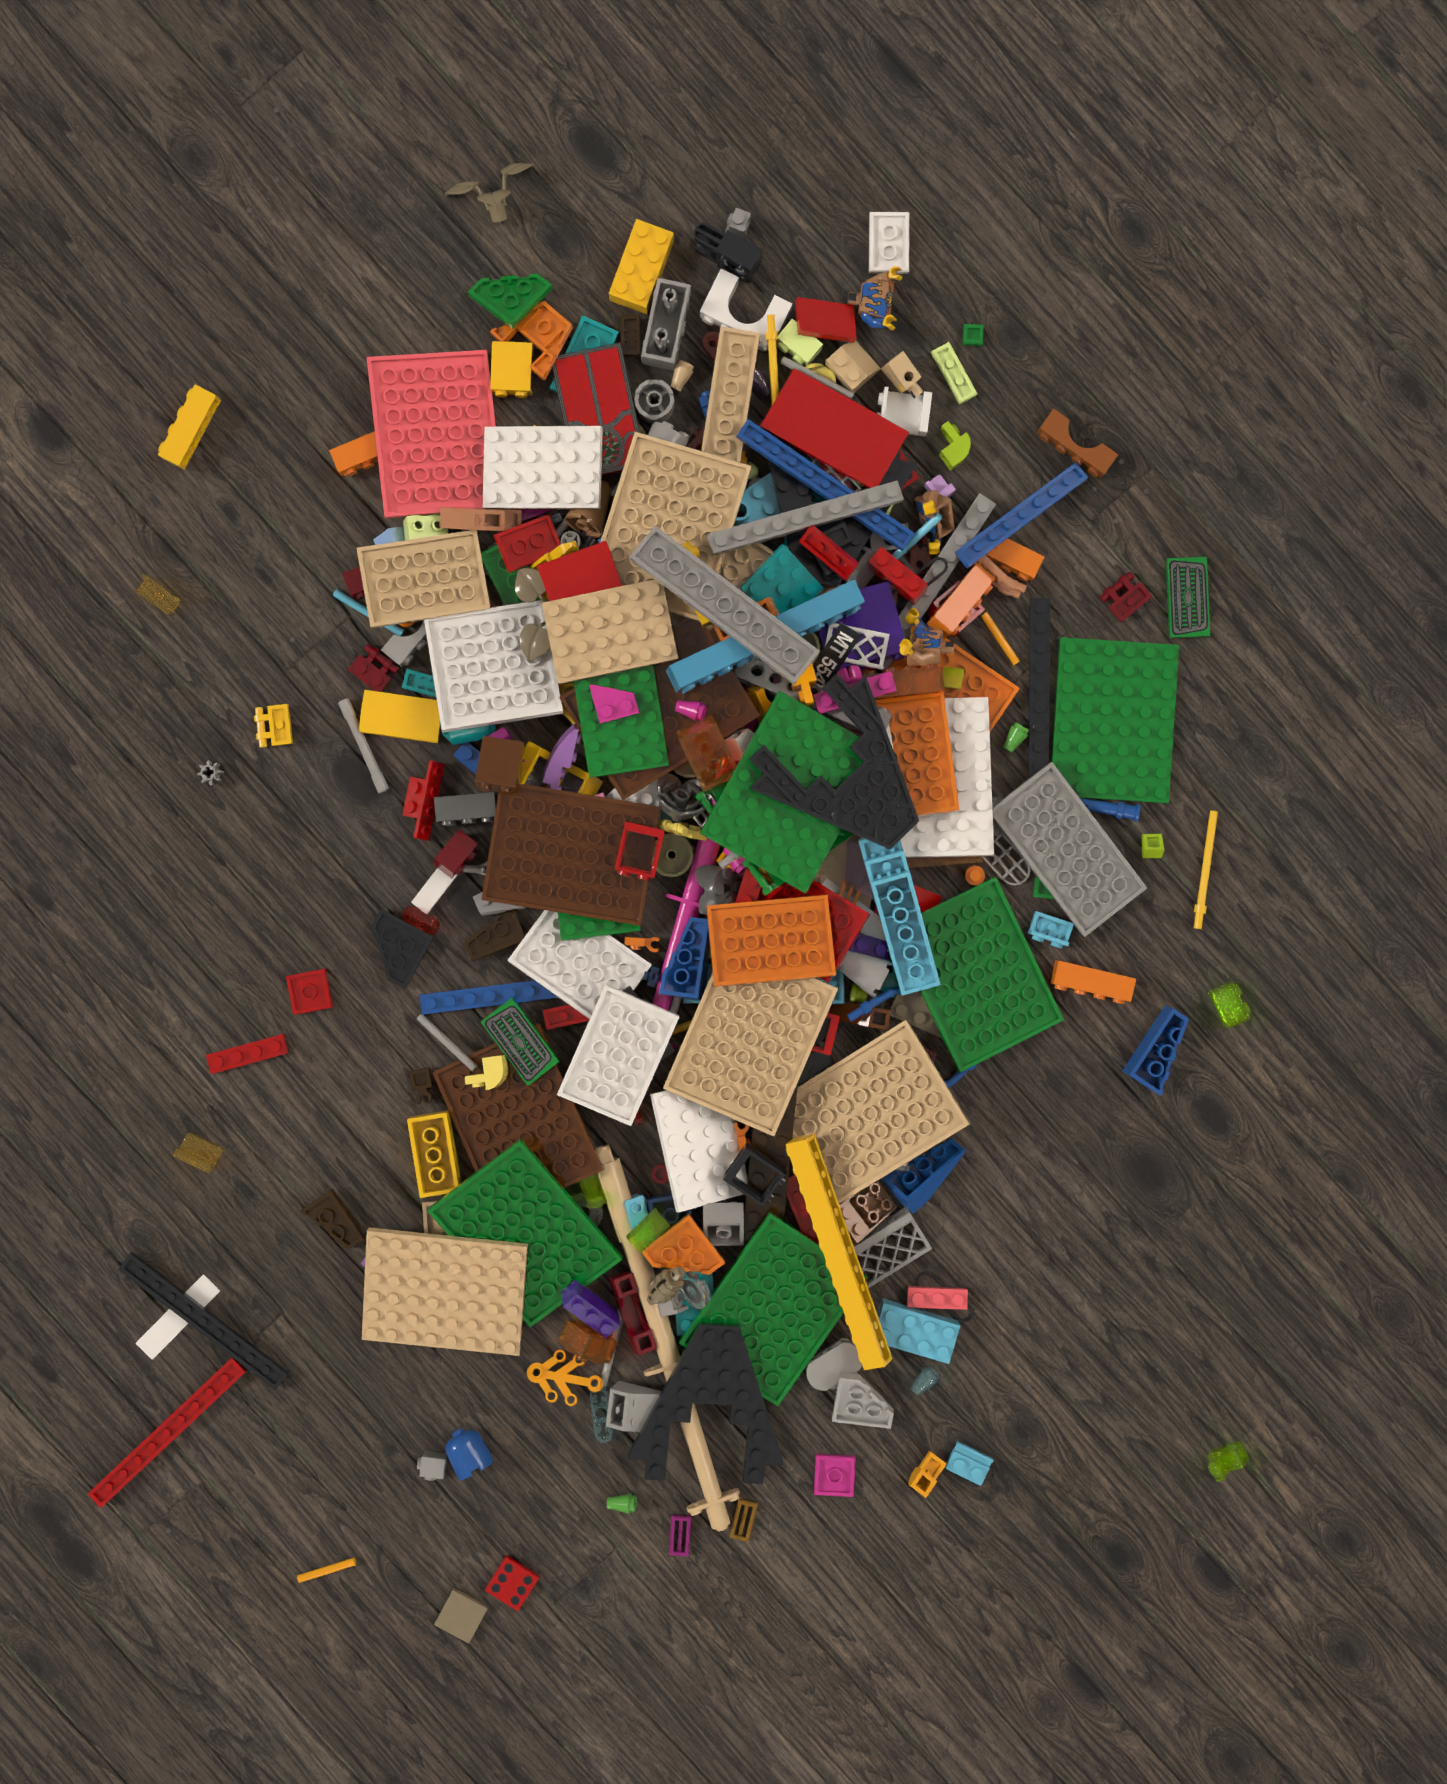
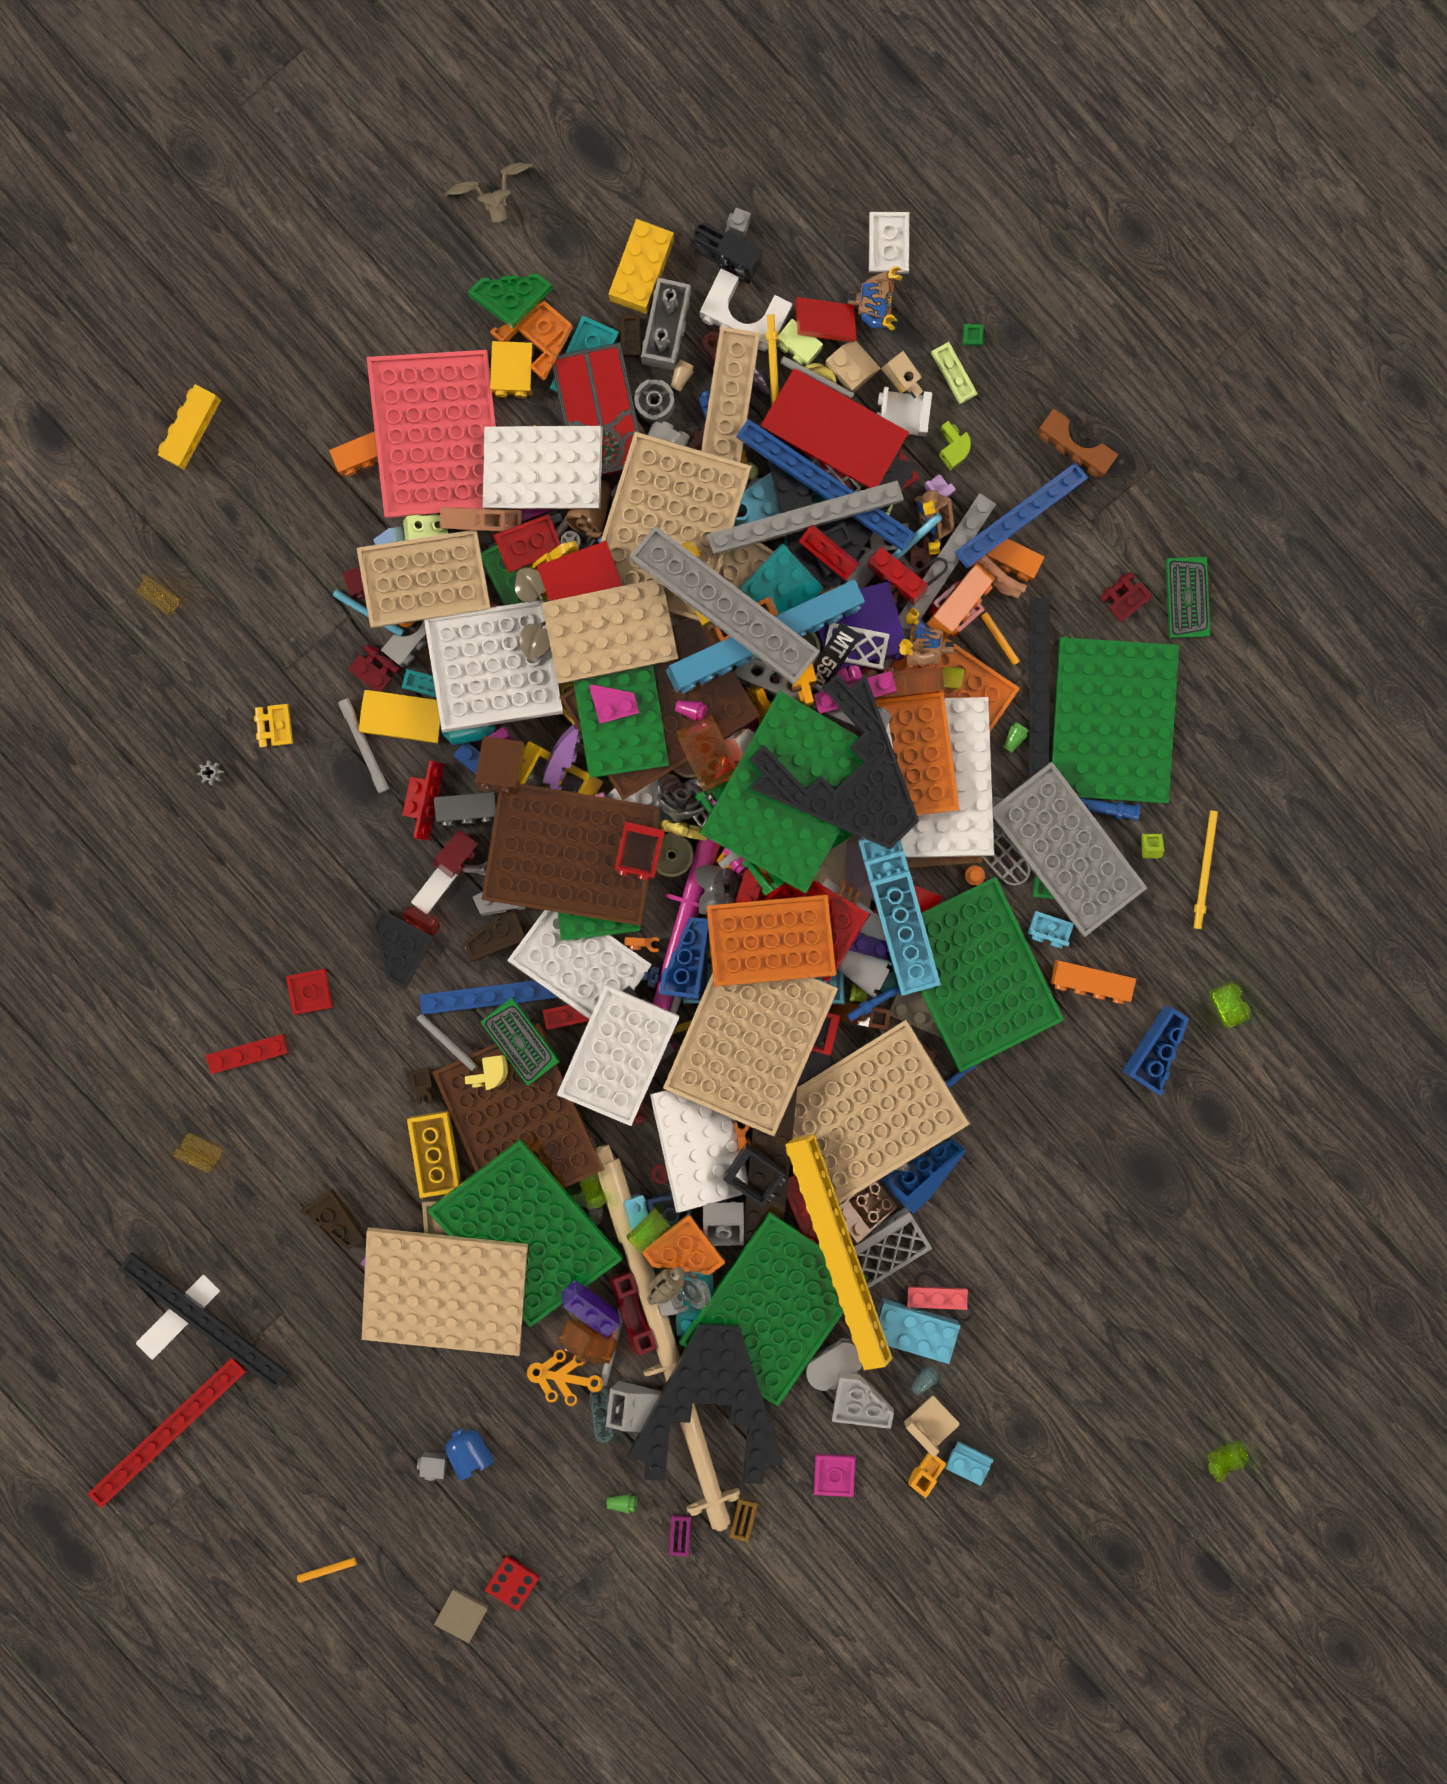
none -> tan bracket [904,1395,959,1457]

